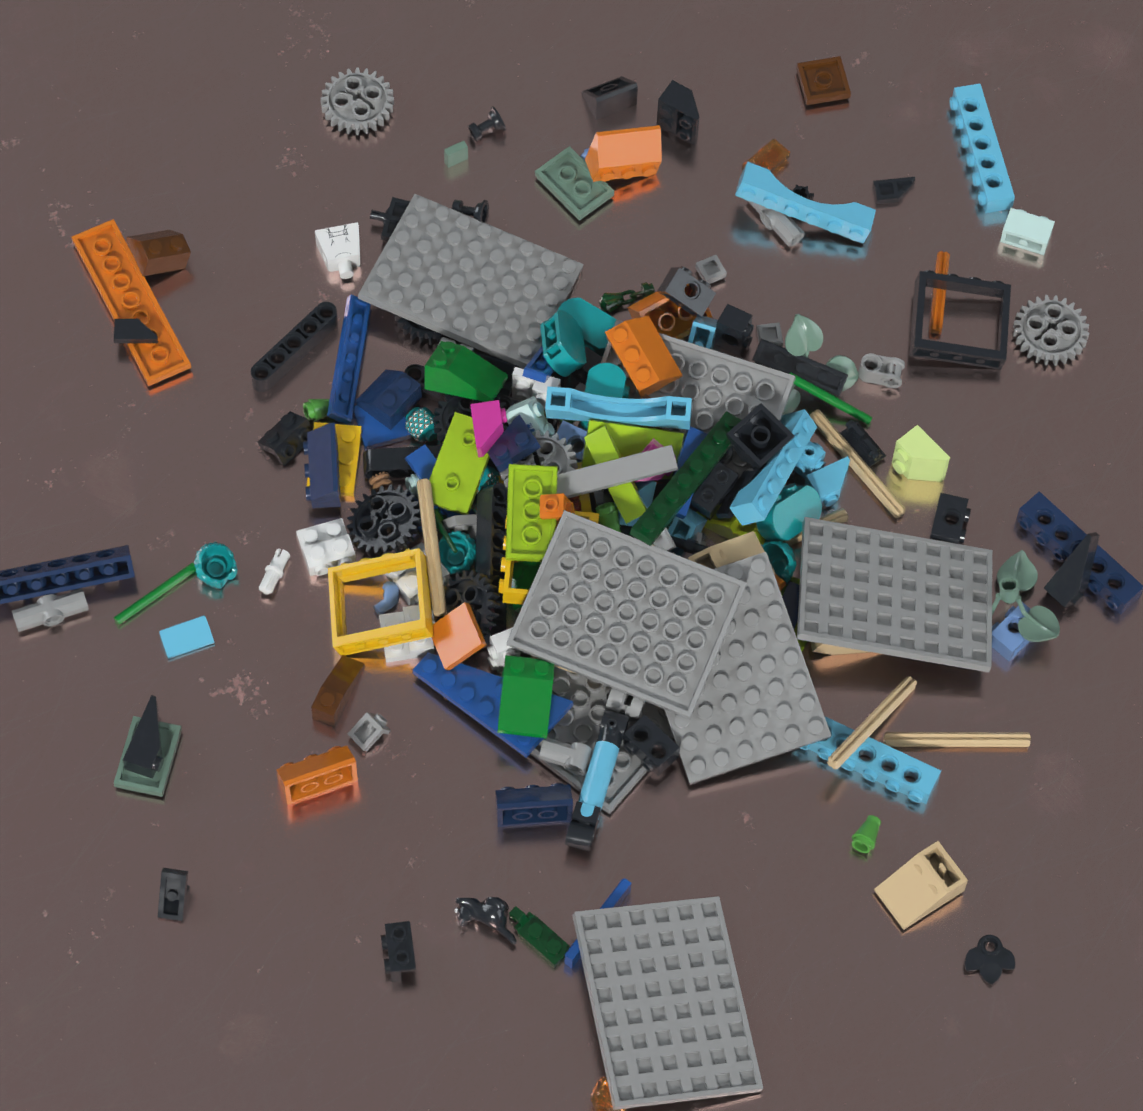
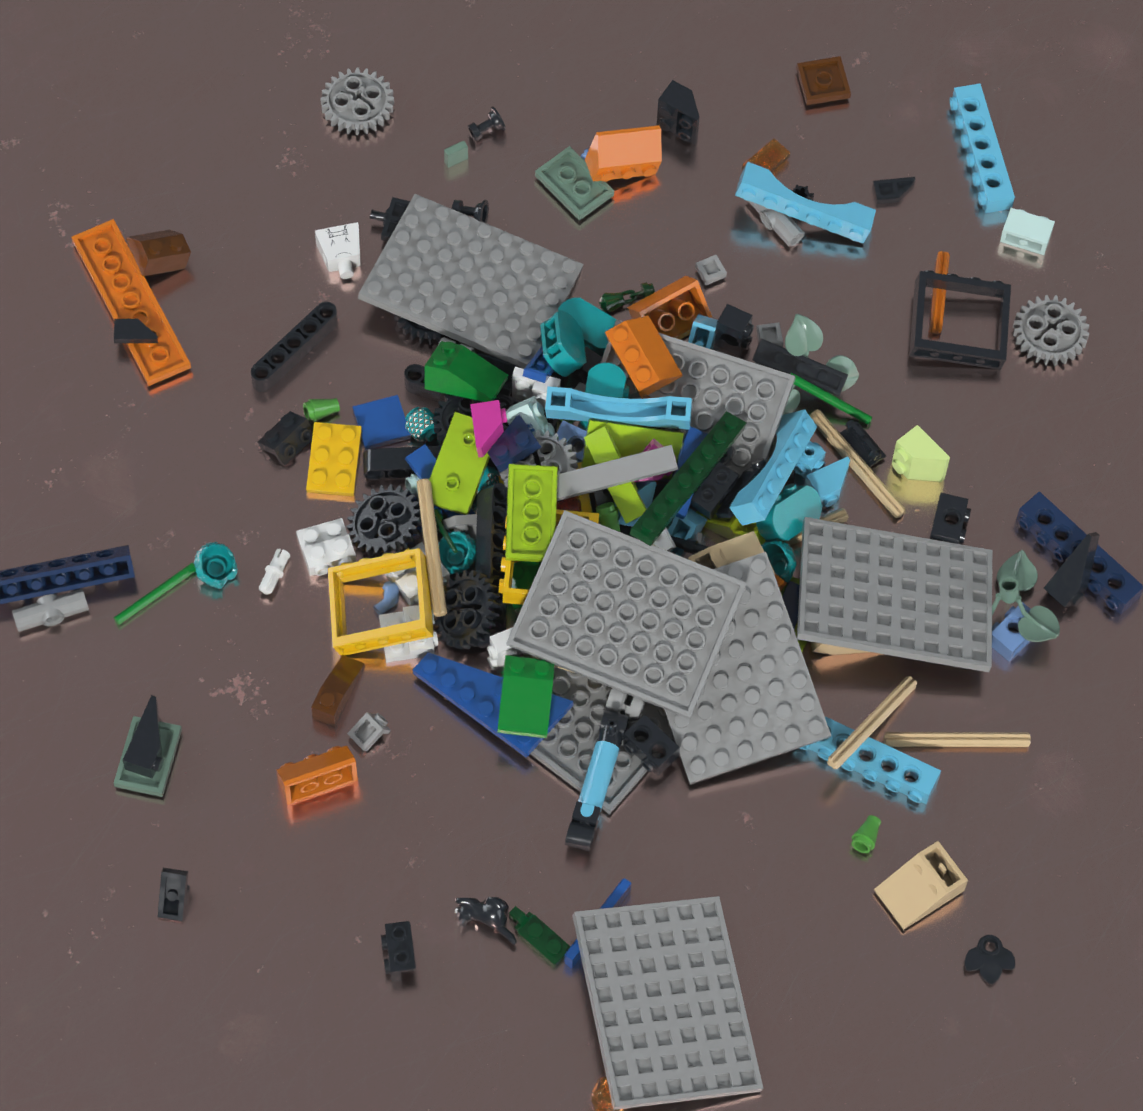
medium azure slope [159,615,214,659] -> none
dark blue slope [303,423,341,508] -> none
blue tile [327,294,371,425] -> none
dark blue slope [355,369,422,430] -> none
medium nougat bush [369,472,393,492] -> none
orange tile [432,602,486,671] -> none
dark blue slope [495,783,573,827] -> none
light grey piece [539,738,592,775] -> none
orange bracket [540,493,575,522] -> none
black slope [581,76,638,120] -> none
brick [657,266,716,317] -> none
black slope [727,403,795,468] -> none
light grey piece [858,353,905,388] -> none

